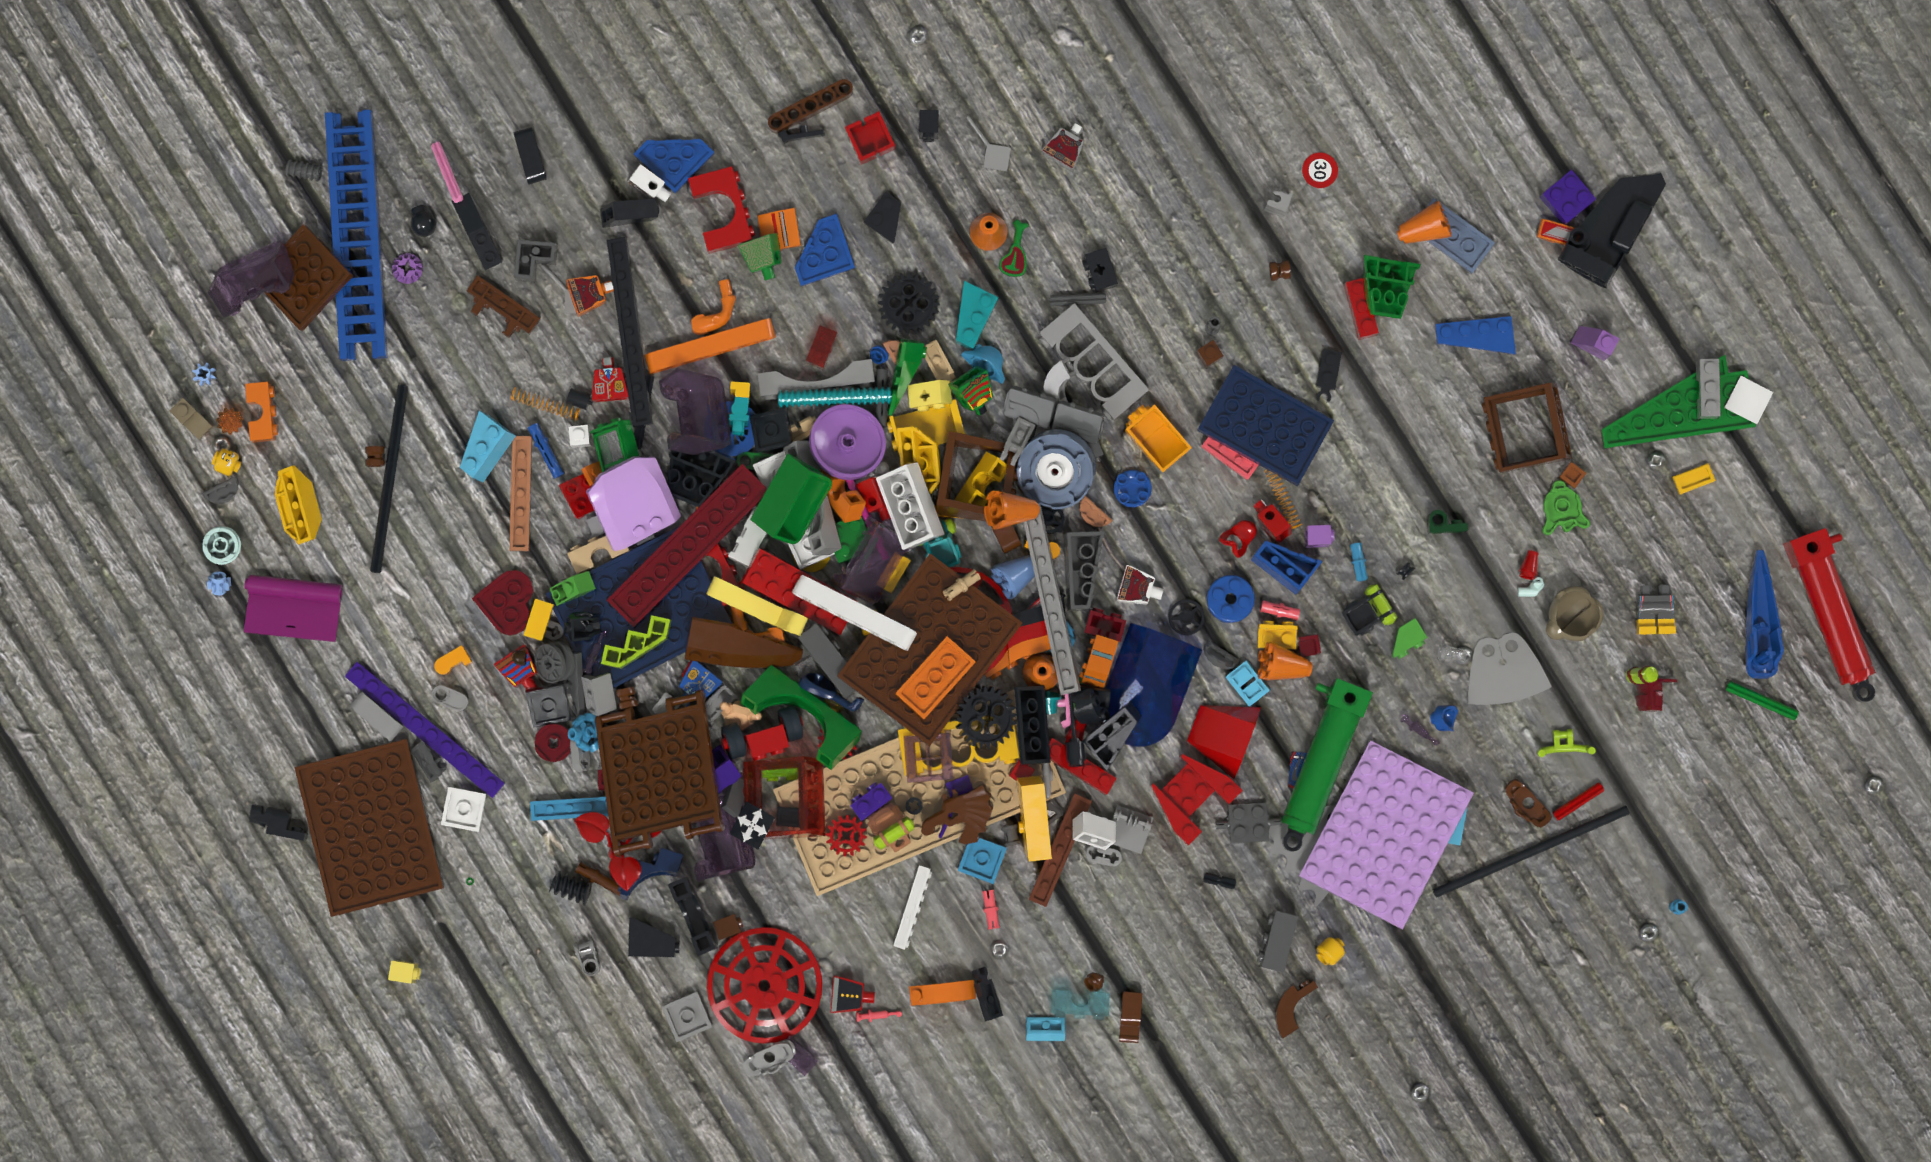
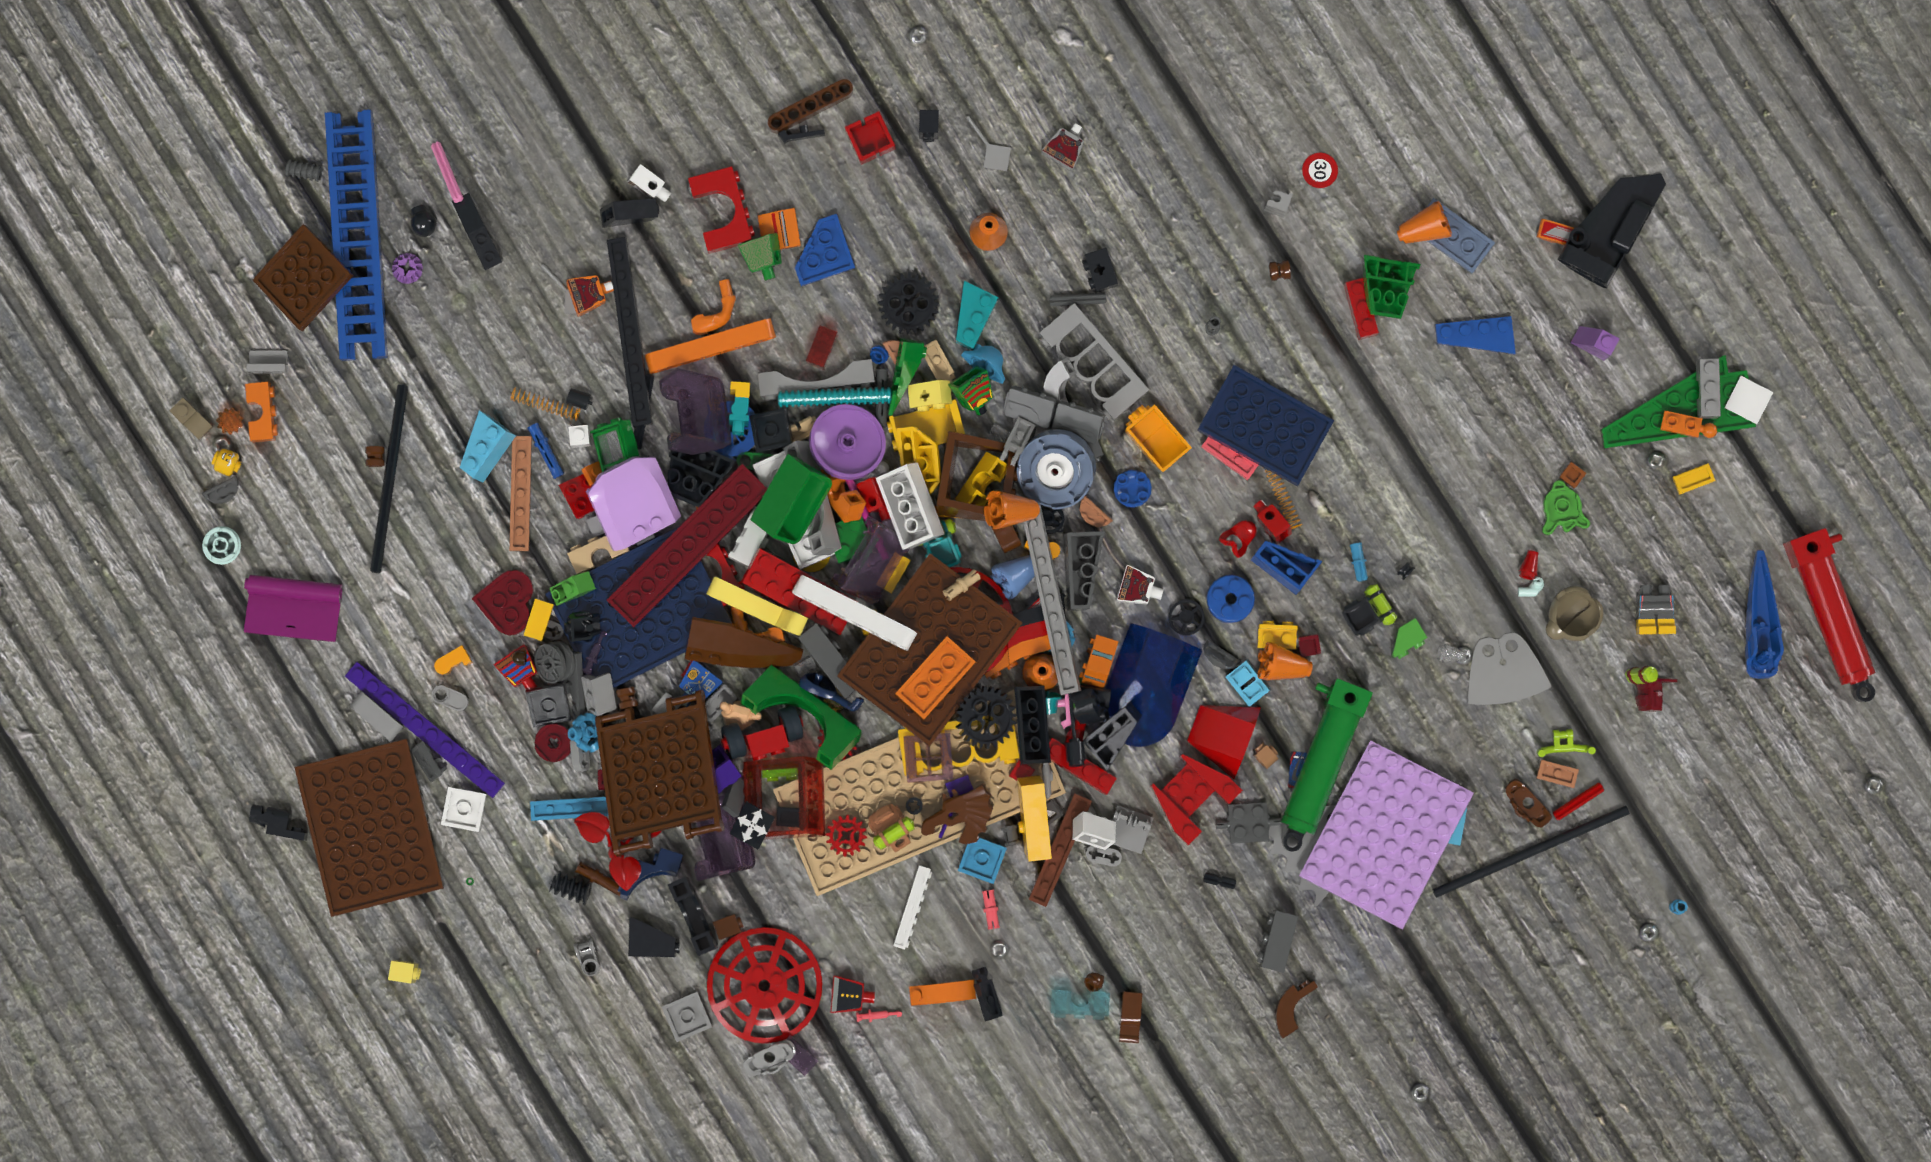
light blue gear [192,363,217,386] -> none
light blue gear [207,571,231,595] -> none
clear purple windscreen [208,240,295,317] -> none
yellow wedge [274,465,322,545] -> none
reddish brown hinge [466,275,541,338] -> none
black beam [513,127,547,185] -> none
dark grey brick [514,240,558,282] -> none
red torso [592,357,629,403] -> none
lime brick [601,615,672,669] -> none
blue plate [634,139,715,194] -> none
dark purple brick [850,782,893,821] -> none
black wing [863,192,901,244] -> none
green piece [999,219,1029,277] -> none
medium azure slope [1026,1017,1065,1041] -> none
dark red cylinder [1084,608,1127,643] -> none
reddish brown brick [1196,340,1224,369] -> none
coral pin [1260,600,1300,621] -> none
medium lavender brick [1305,525,1335,548] -> none
black plate [1316,349,1342,403] -> none
yellow head [1316,937,1345,965] -> none
clear purple piece [1400,714,1440,745] -> none
dark green plate [1427,510,1468,534] -> none
blue piece [1430,705,1459,731] -> none
reddish brown windscreen [1482,382,1573,473] -> none
dark purple brick [1540,170,1596,225] -> none
green axle [1726,681,1799,720] -> none
none -> light grey panel [247,350,288,374]
none -> medium nougat plate [1253,742,1279,769]
none -> nougat plate [1536,760,1579,788]
none -> orange plate [1660,411,1717,438]

